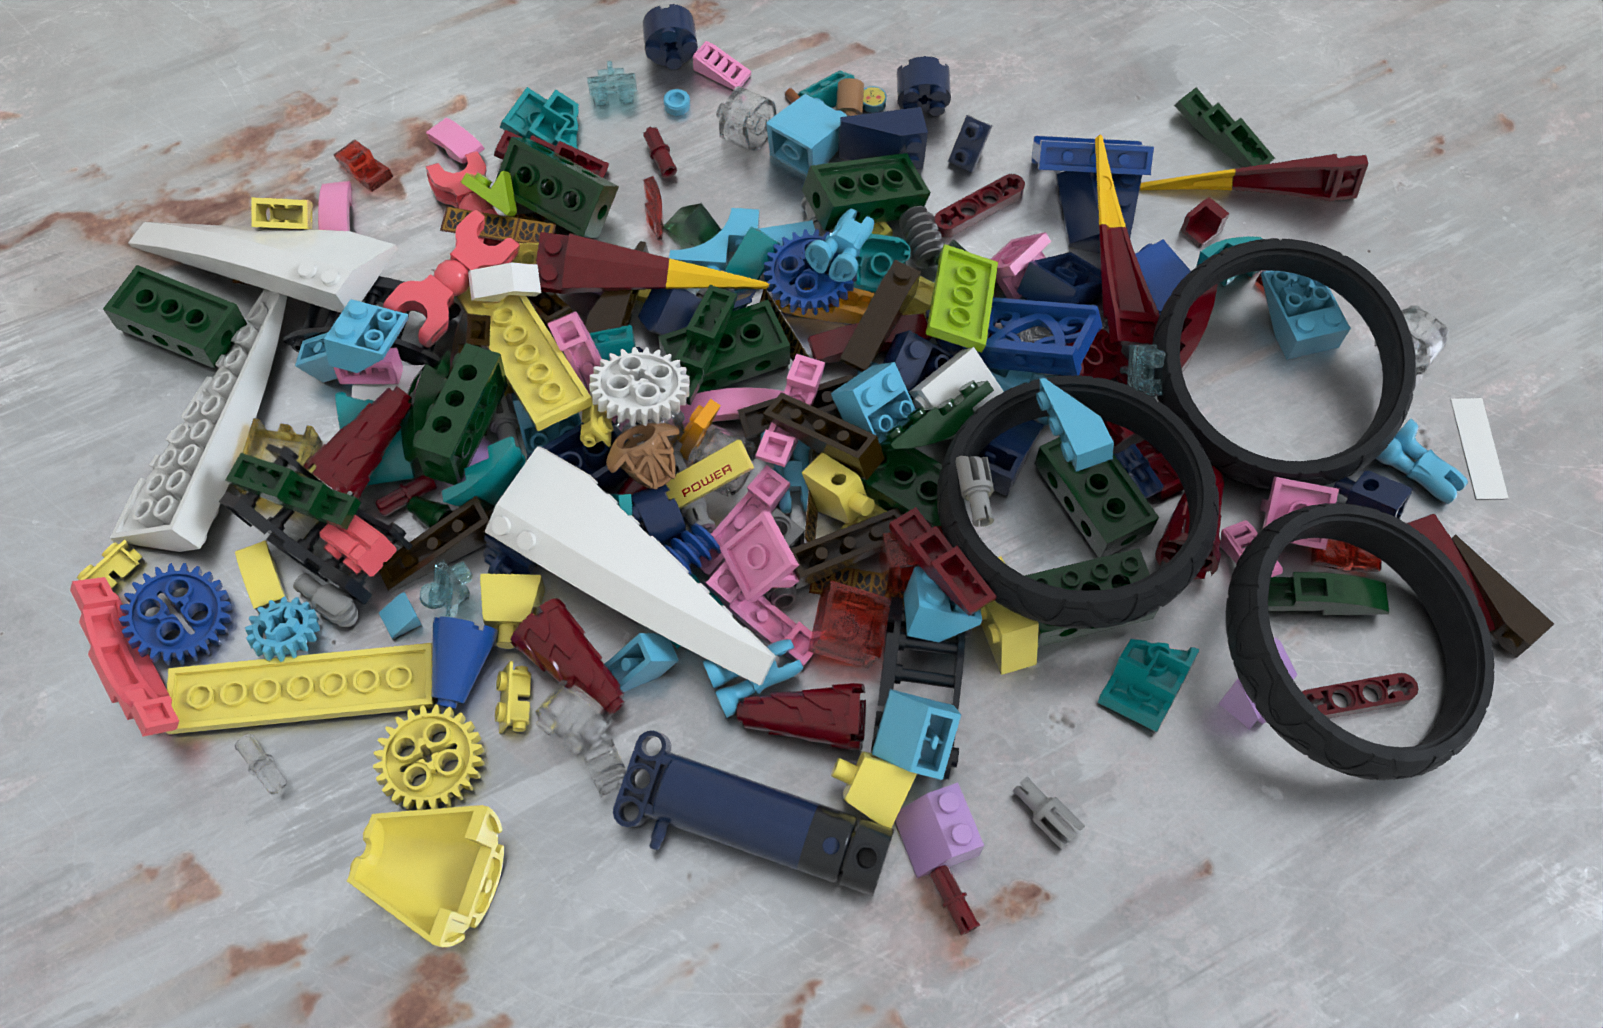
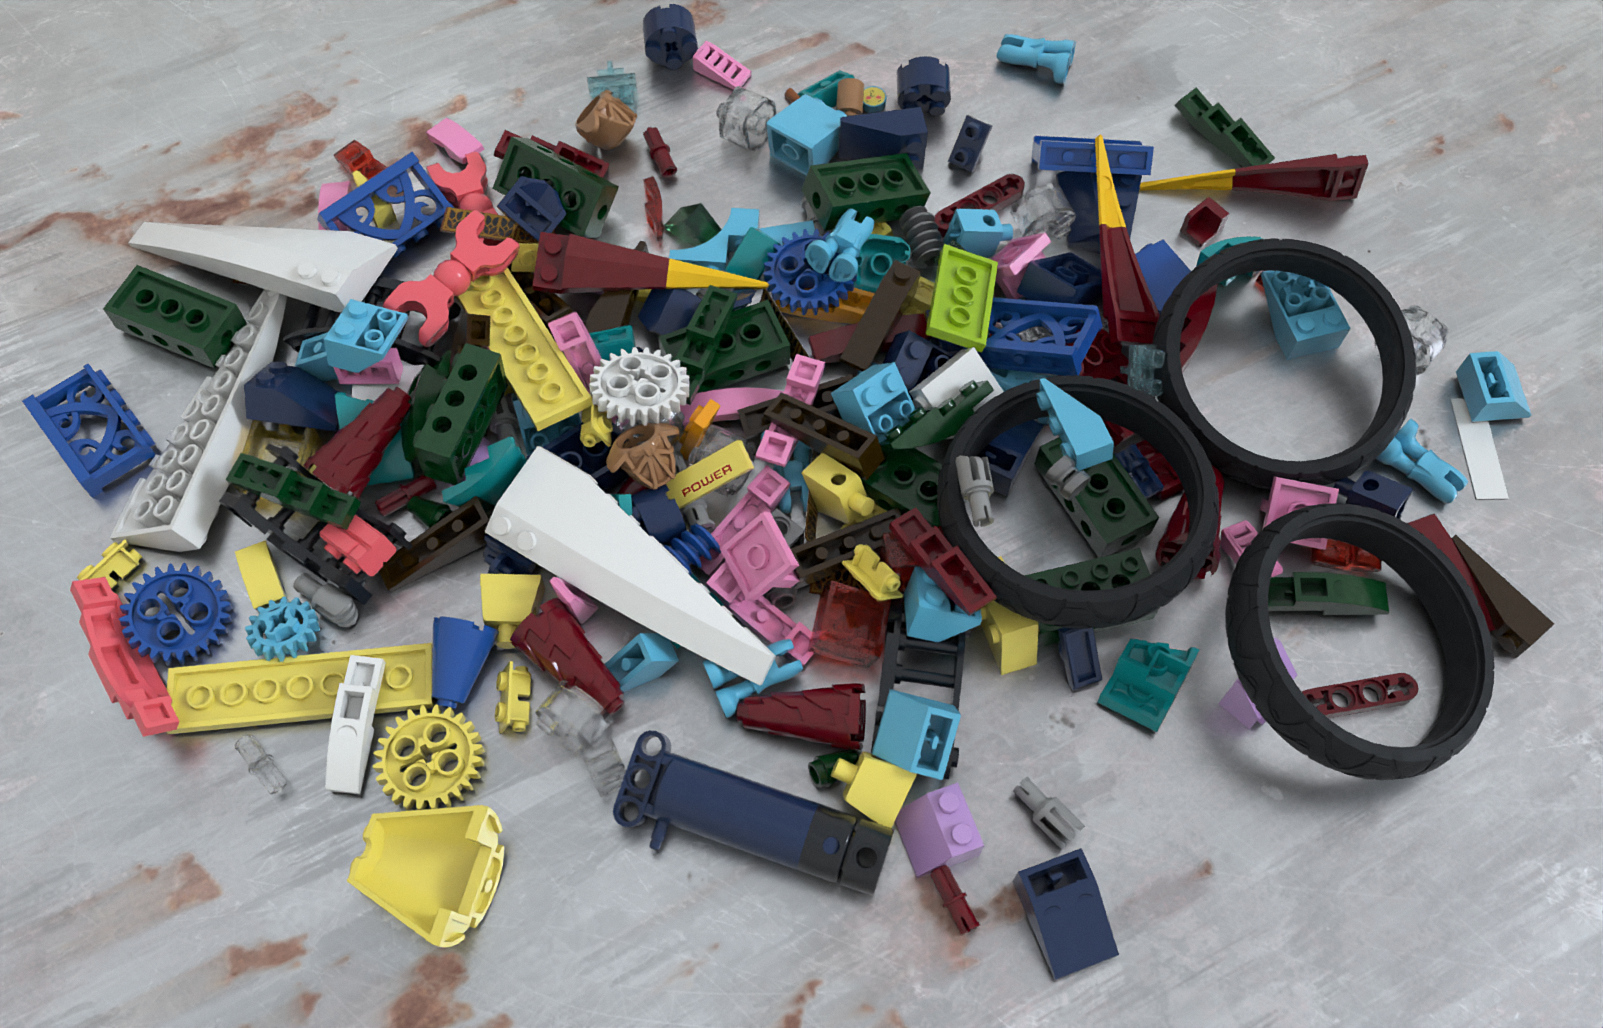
light yellow torso [251,197,313,229] -> none
medium azure slope [379,592,422,640] -> none
clear light blue hips [419,560,473,617] -> none
lime slope [461,171,517,217] -> none
white slope [468,263,541,302] -> none
teal slope [500,87,579,149] -> none
medium azure tile [663,89,690,116] -> none
none -> blue fence [22,363,156,498]
none -> dark blue slope [244,362,339,431]
none -> blue fence [317,152,454,259]
none -> white slope [325,655,386,794]
none -> light yellow slope [352,170,396,229]
none -> dark blue slope [496,176,566,242]
none -> bright pink slope [549,577,598,624]
none -> medium nougat piece [575,90,637,150]
none -> dark green cone [808,749,859,788]
none -> light yellow hinge [842,544,903,601]
none -> medium azure torso [943,209,1013,258]
none -> medium azure piece [996,34,1076,85]
none -> clear brick [1010,183,1076,239]
none -> dark blue slope [1012,848,1119,980]
none -> flat silver wheel [1044,455,1091,501]
none -> dark blue tile [1058,627,1103,690]
none -> medium azure slope [1456,351,1532,422]

